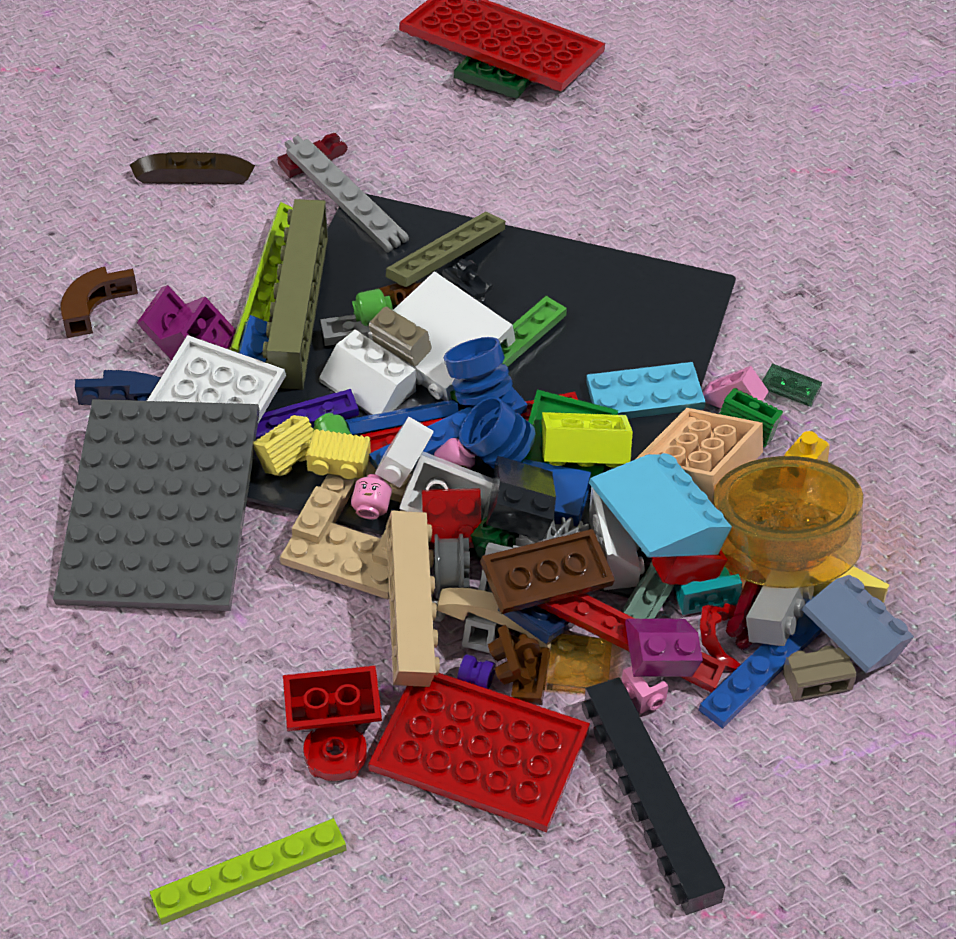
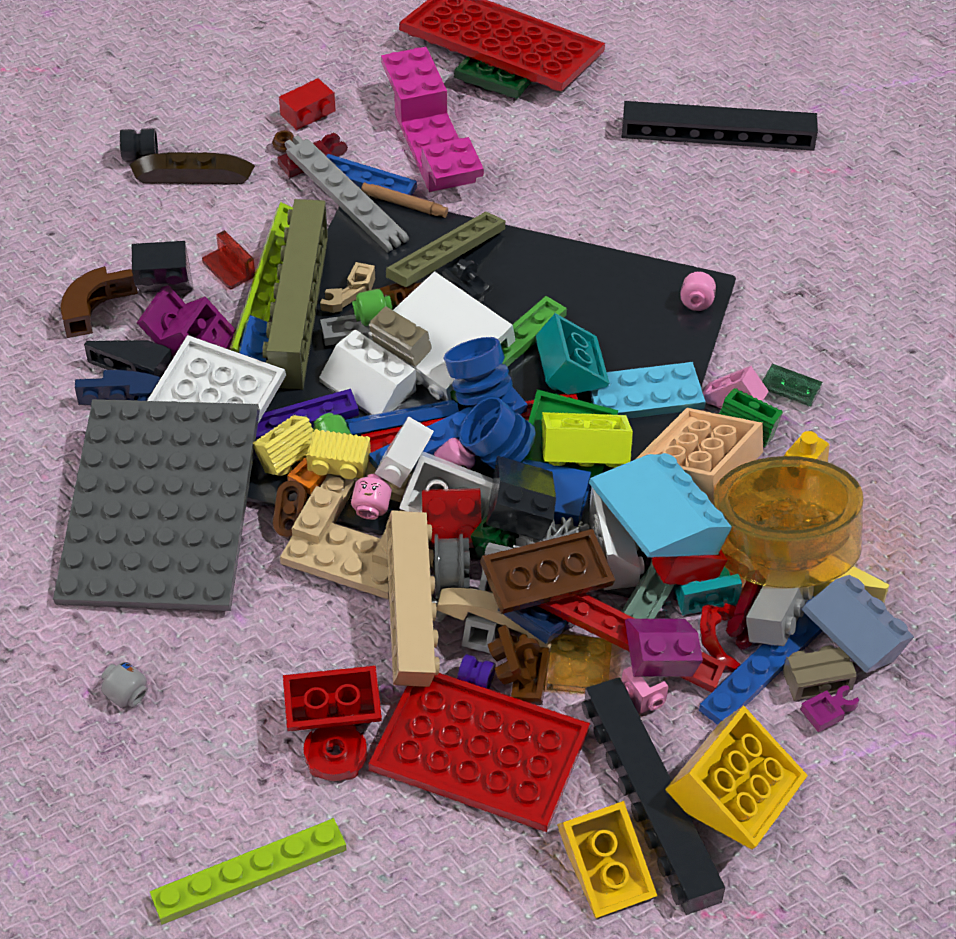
none -> black slope [84,340,172,377]
none -> light grey head [101,662,148,708]
none -> black wheel [120,128,158,161]
none -> black slope [131,241,194,293]
none -> clear red panel [202,230,255,290]
none -> reddish brown plate [272,130,294,153]
none -> reddish brown plate [273,481,307,539]
none -> red brick [279,78,336,130]
none -> orange plate [287,458,327,495]
none -> tan piece [320,262,375,313]
none -> blue plate [326,154,417,196]
none -> medium nougat piece [361,182,448,218]
none -> dark pink bracket [381,46,484,192]
none -> teal slope [536,313,610,395]
none -> yellow slope [557,801,657,918]
none -> black brick [622,101,818,151]
none -> yellow slope [665,705,808,850]
none -> bright pink head [680,272,716,311]
none -> magenta plate [800,685,859,733]

